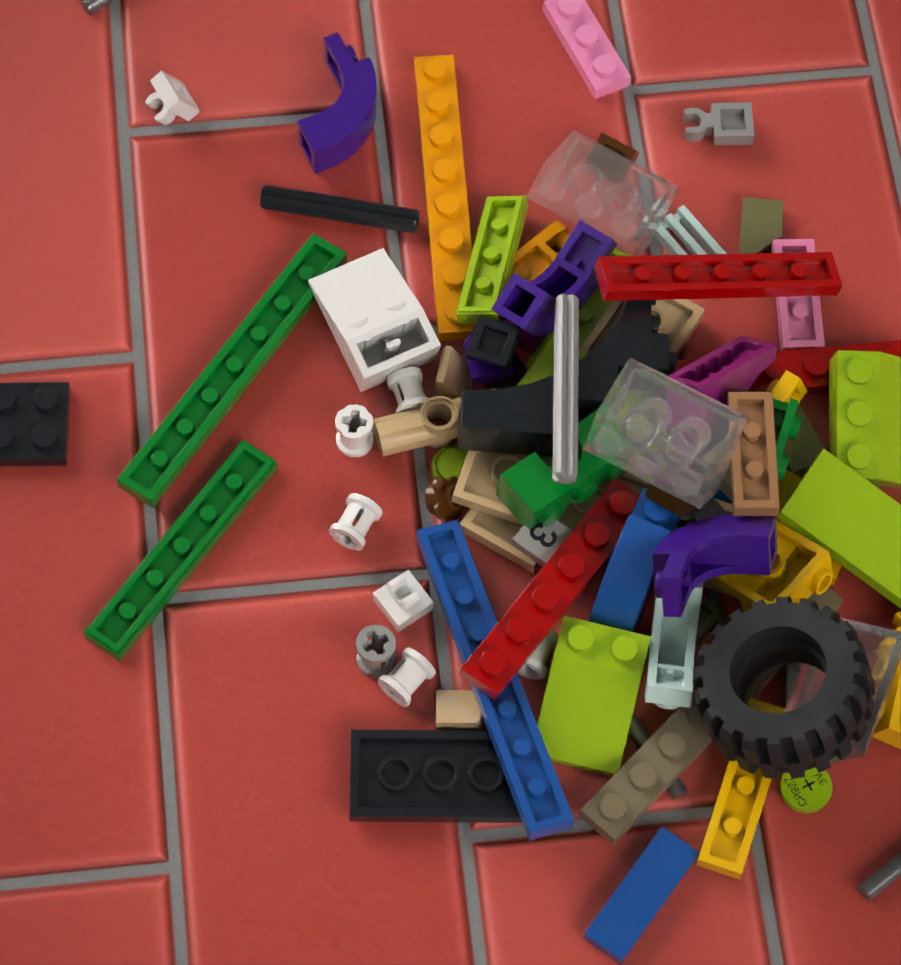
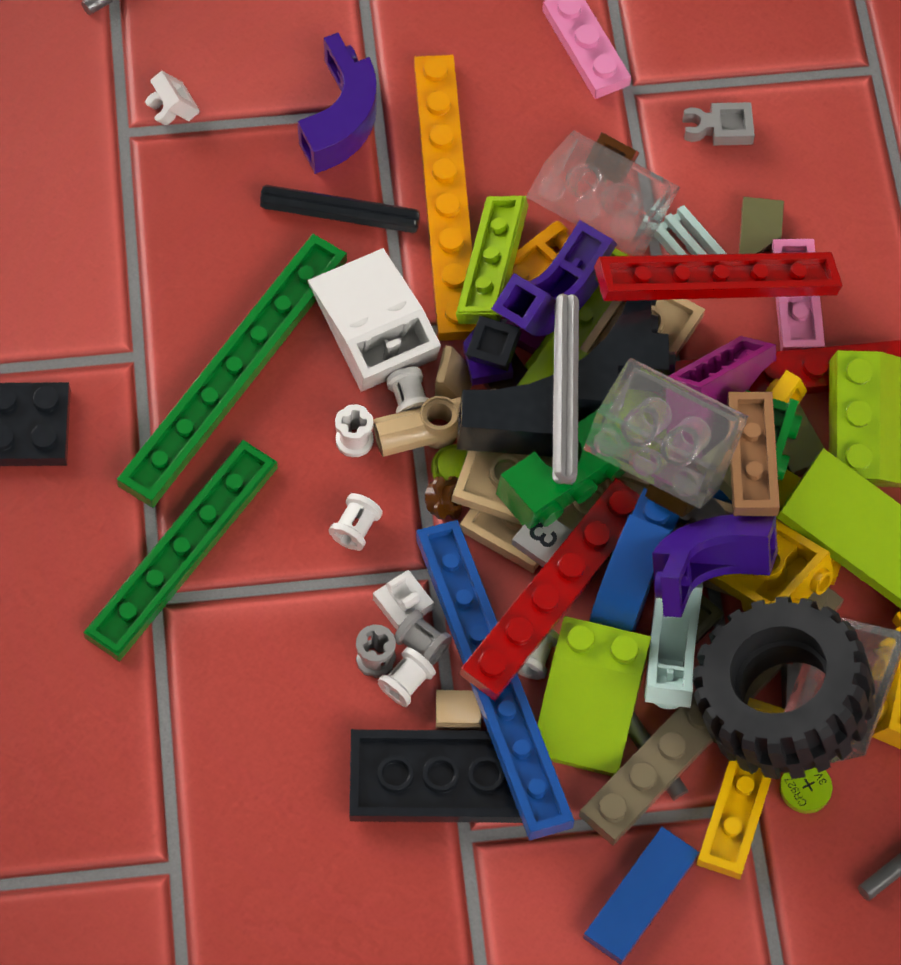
none -> light grey bush [394,610,452,666]

